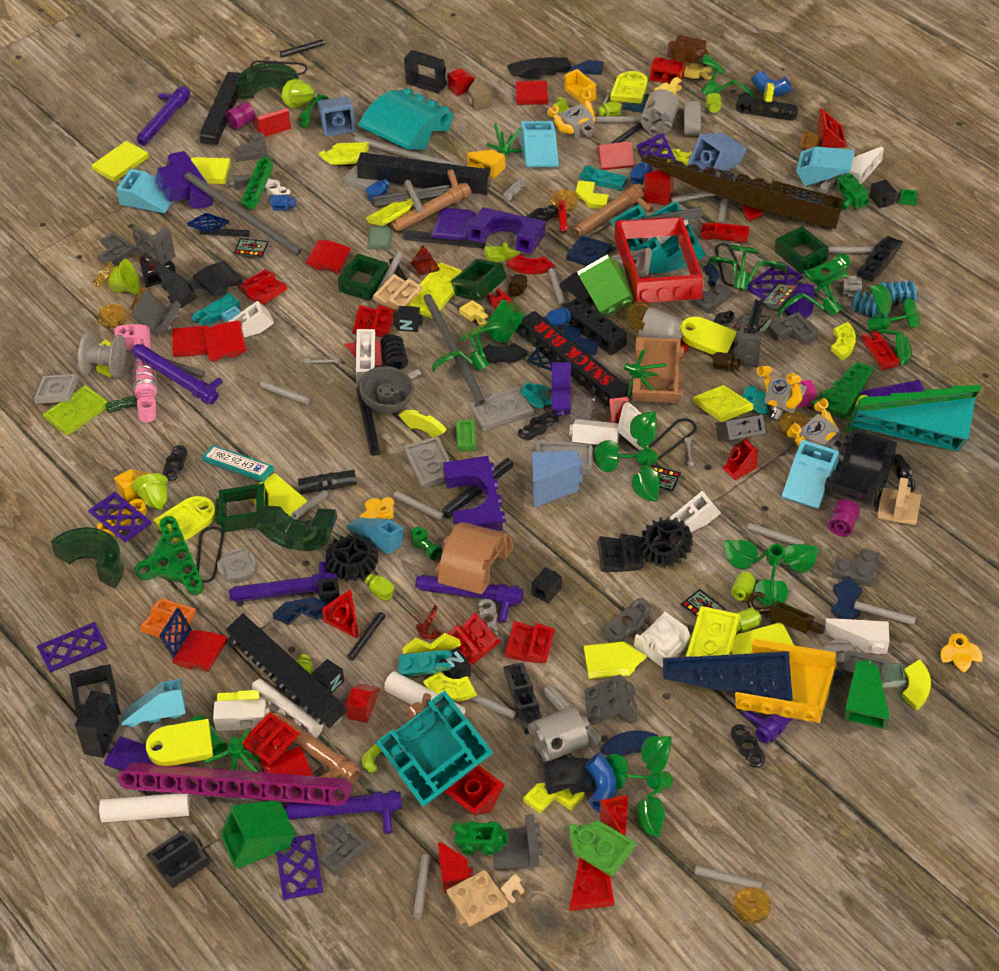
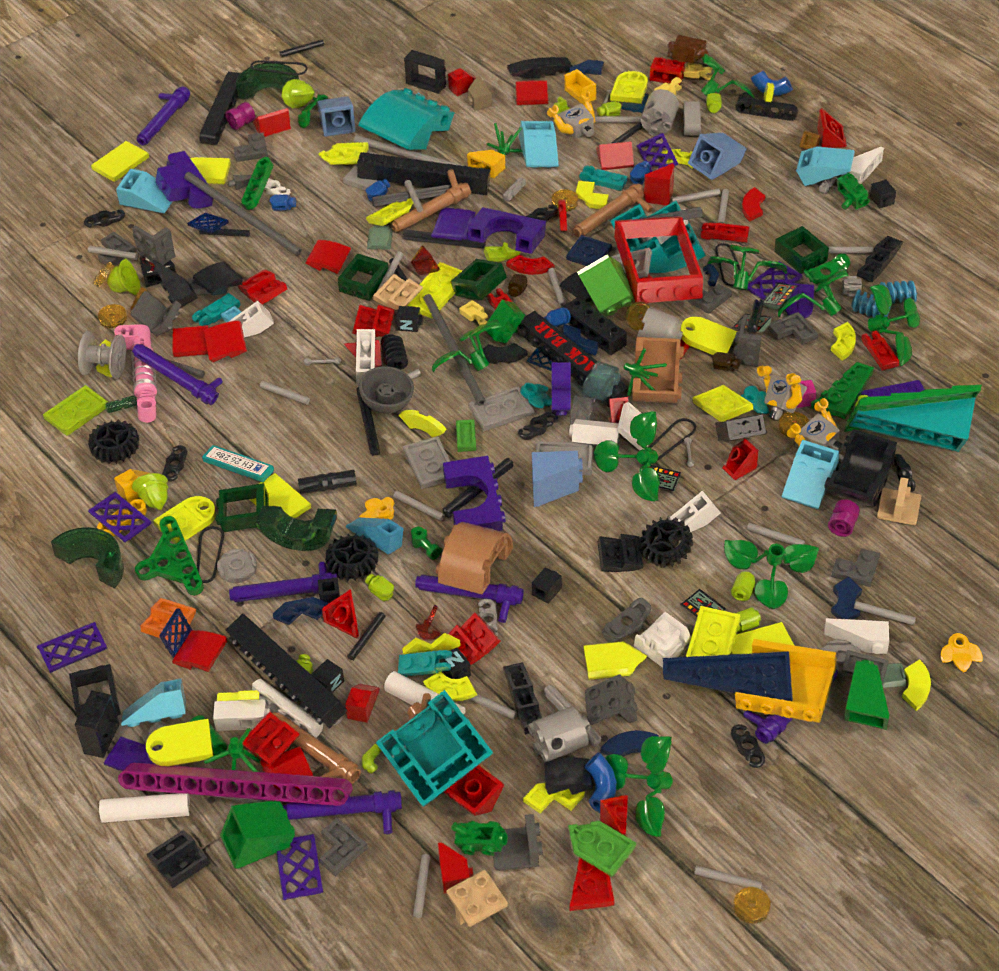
light grey tile [34,374,79,404] -> none
piece [233,238,269,257] -> none
light grey piece [291,490,328,520] -> none
tan tile [498,874,525,905] -> none
red slope [504,620,555,663] -> none
dark brown wedge [642,154,843,230] -> none
black arm [713,310,735,325] -> none
dark brown piece [747,592,825,634] -> none
green tile [899,189,918,206] -> none
none -> black piece [84,210,125,228]
none -> light grey bar [88,246,138,260]
none -> black gear [88,419,140,464]
none -> clear light blue brick [583,361,621,401]

